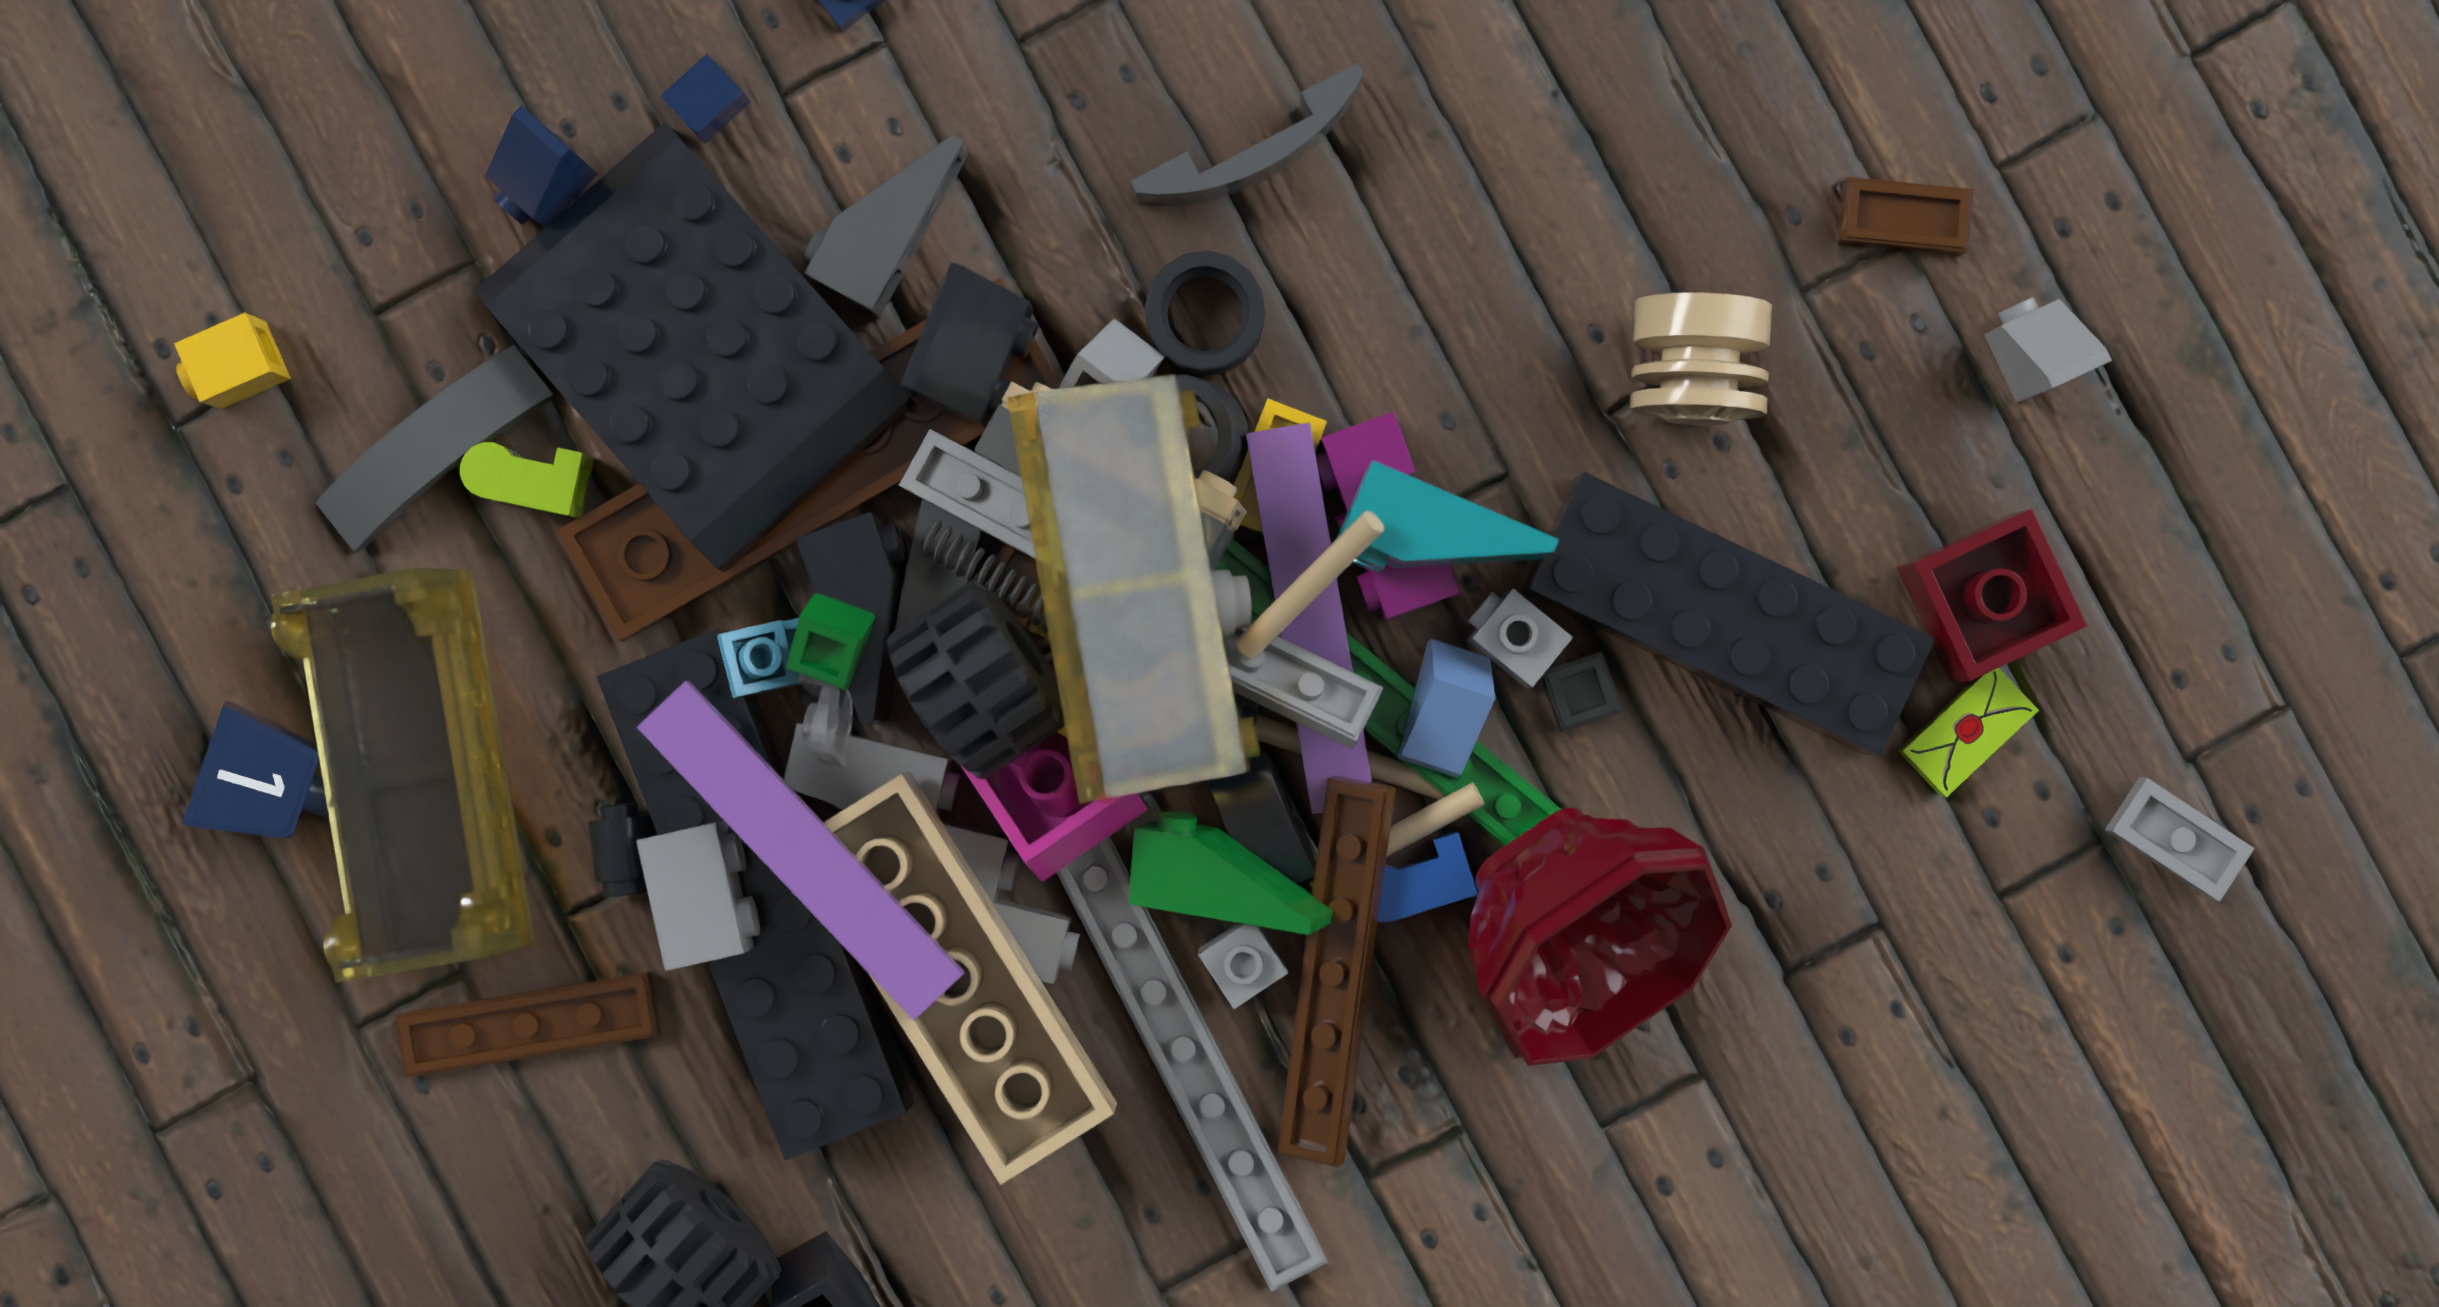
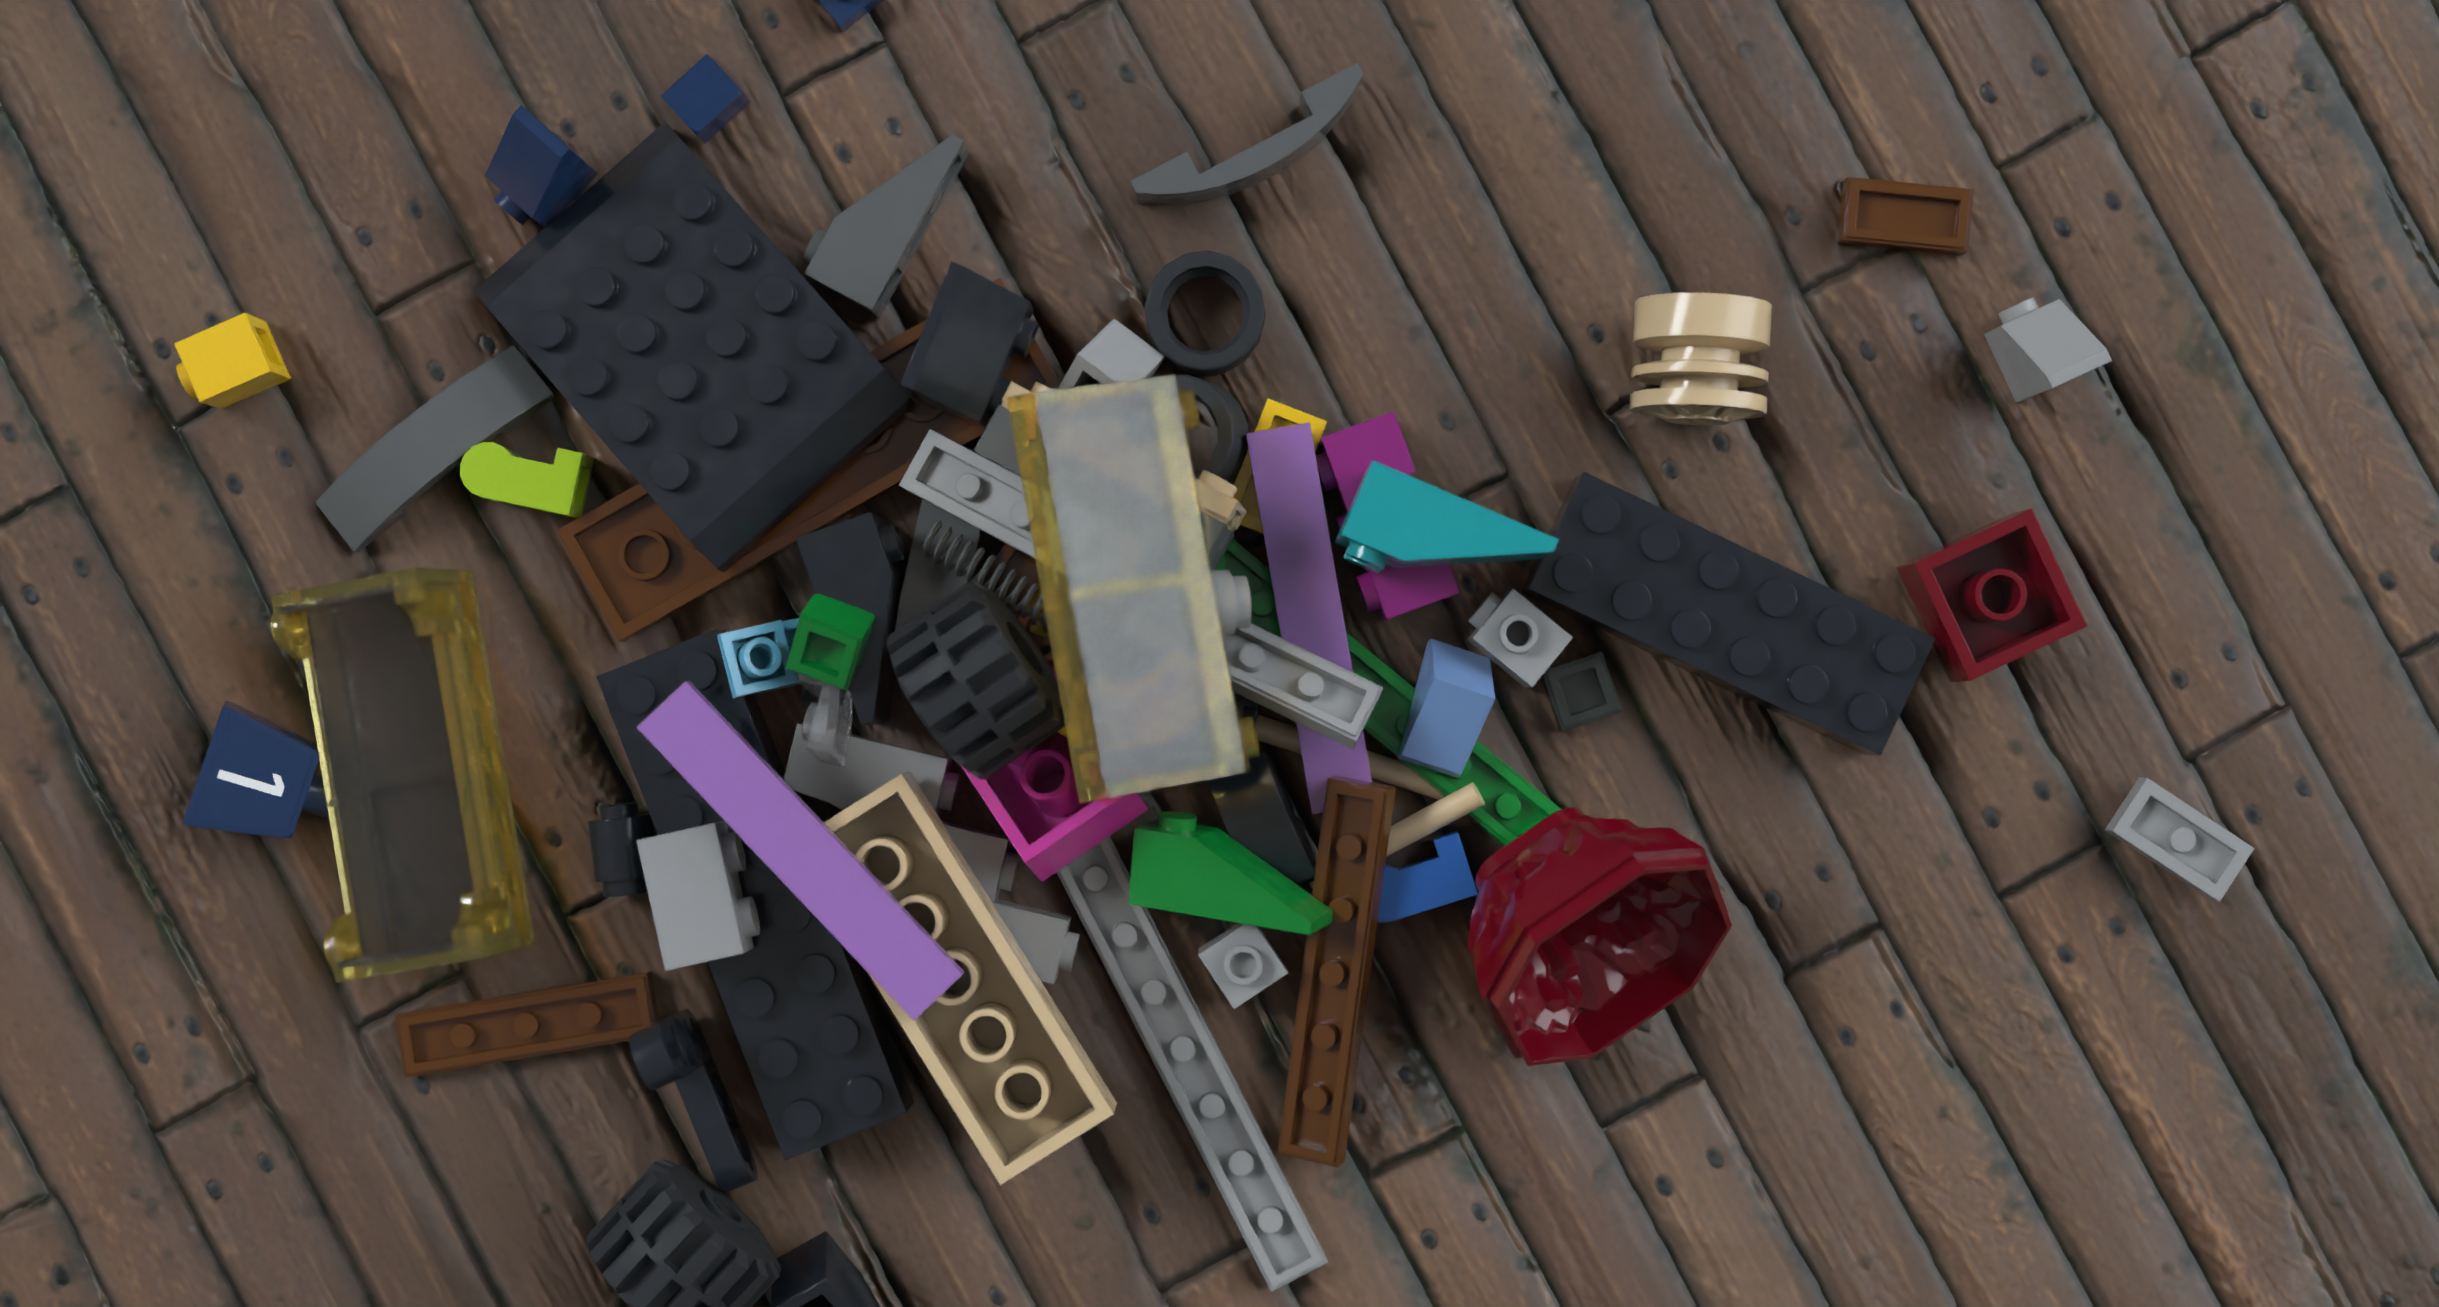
tan bar [1236,511,1384,659] -> none
lime tile [1898,668,2039,798] -> none
none -> black beam [629,1009,758,1193]

